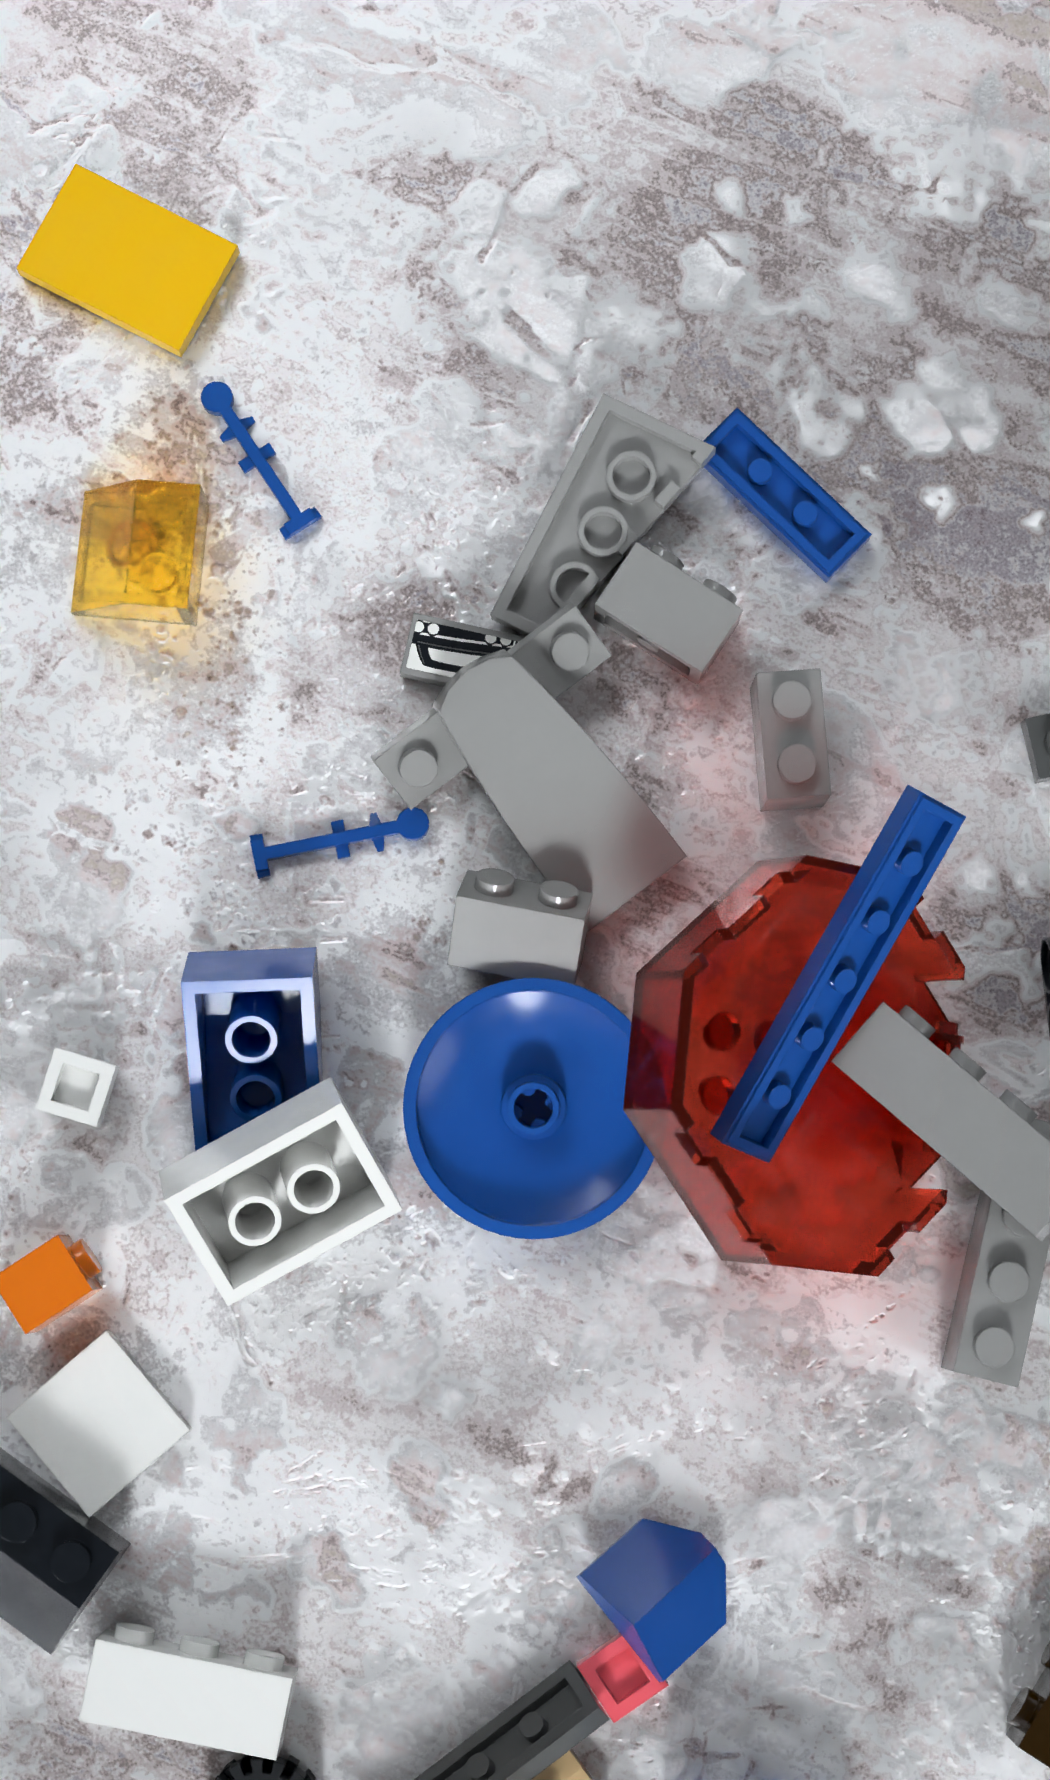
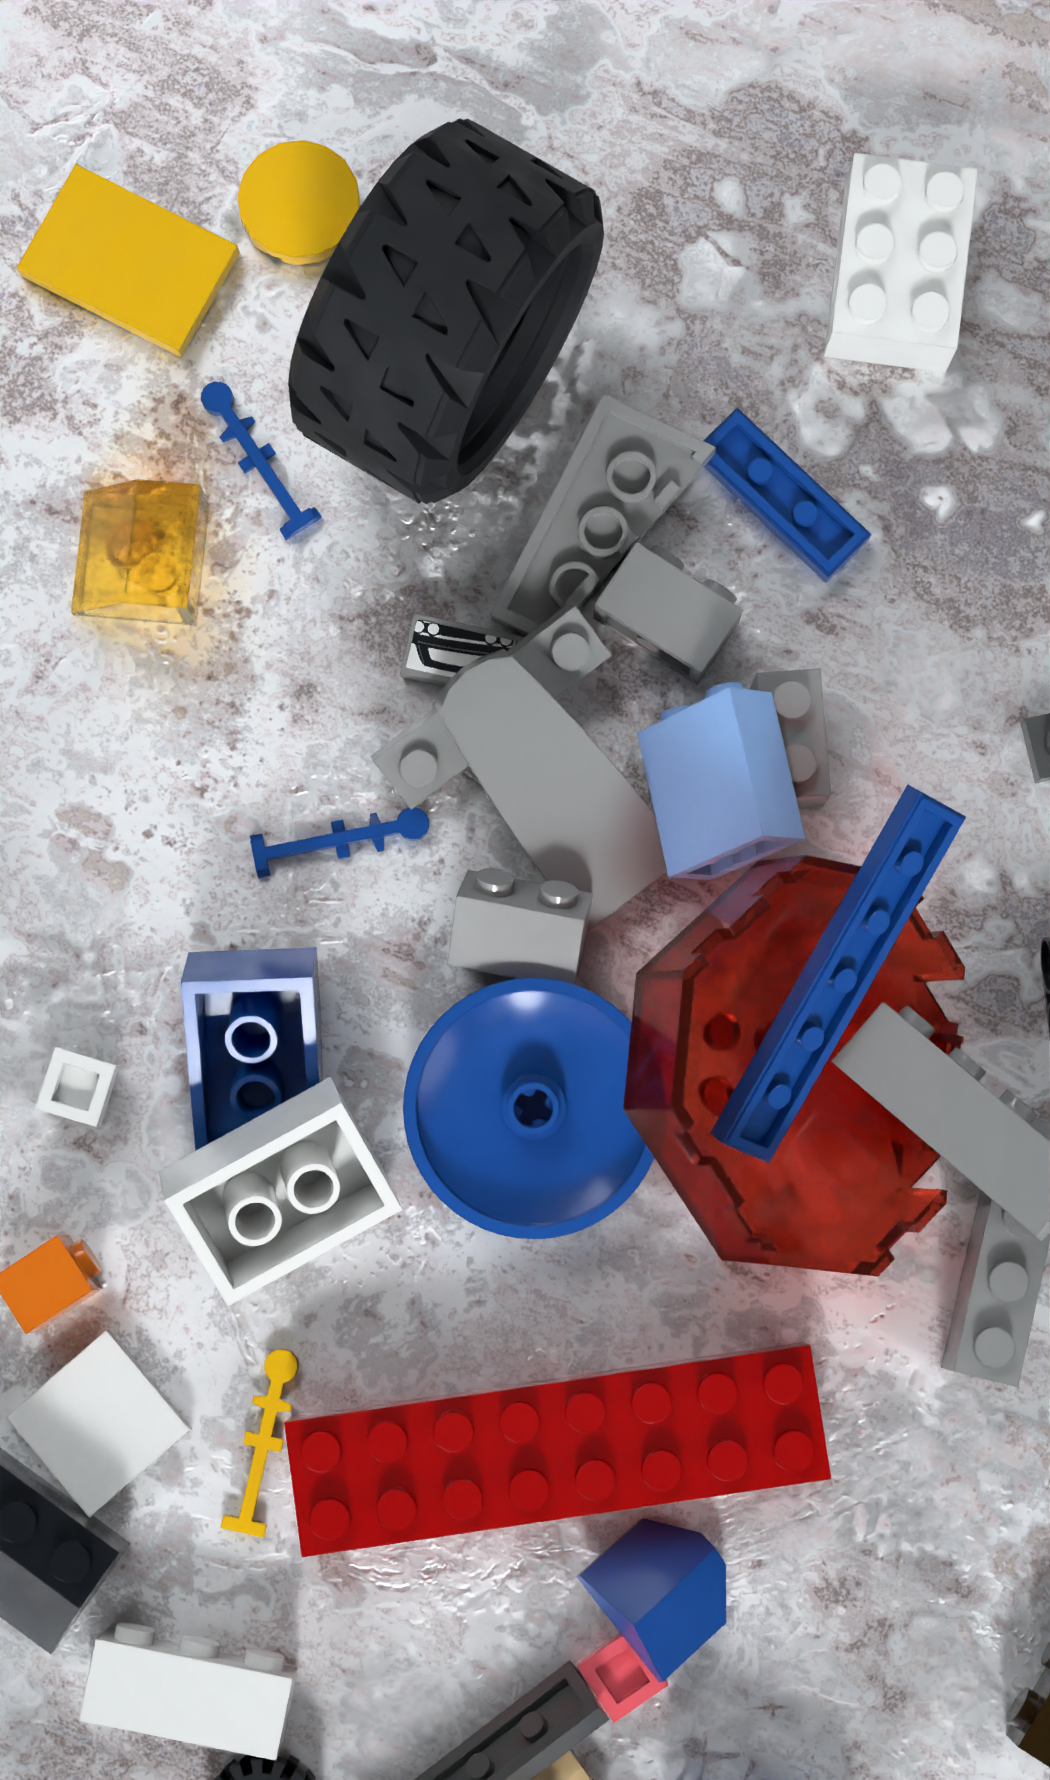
none -> yellow piece [220,1349,299,1538]
none -> yellow tile [237,140,361,265]
none -> red brick [284,1342,831,1557]
none -> black tyre [288,118,604,504]
none -> light blue brick [637,682,806,880]
none -> white brick [823,153,978,373]

